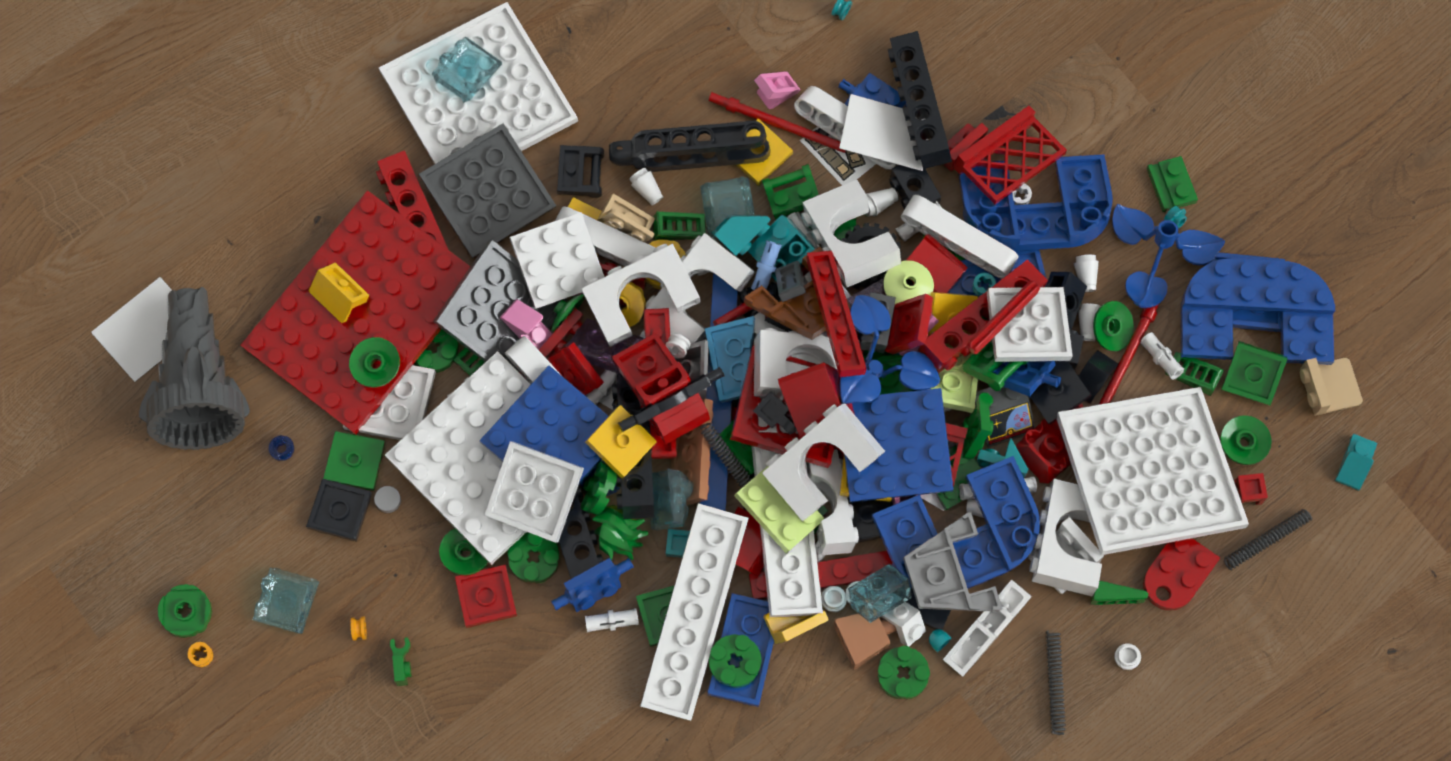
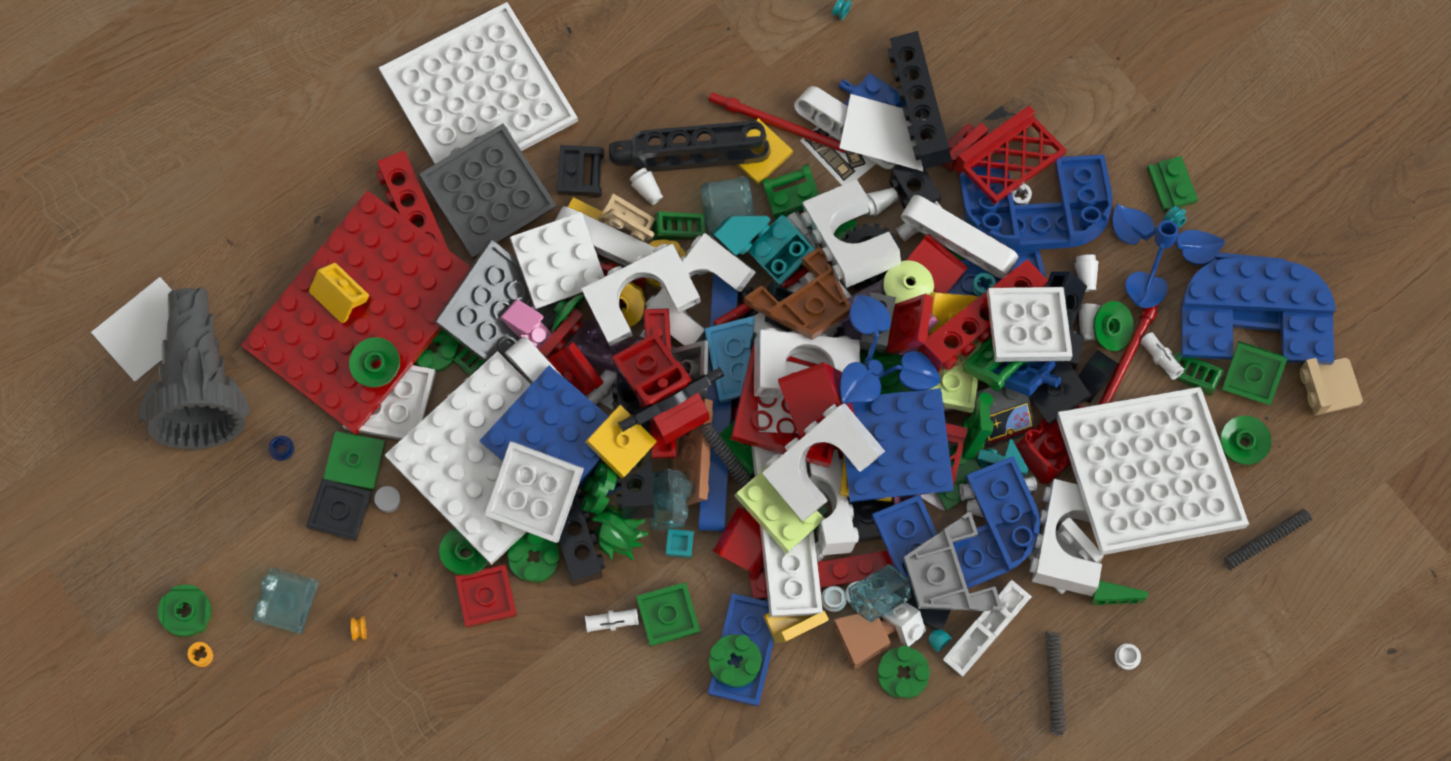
green plate [390,637,412,686] -> none
clear light blue slope [432,37,502,102] -> none
blue plate [551,558,634,612] -> none
white plate [640,503,748,721] -> none
white bush [665,334,690,358] -> none
light blue pin [751,240,782,290] -> none
black plate [753,391,797,435] -> none
bright pink slope [754,72,800,109] -> none
dark grey plate [775,261,806,302] -> none
red plate [806,250,866,377] -> none
red axle [966,281,1040,354] -> none
red plate [1143,538,1220,611] -> none
red panel [1234,473,1268,505] -> none
teal slope [1335,434,1377,491] -> none

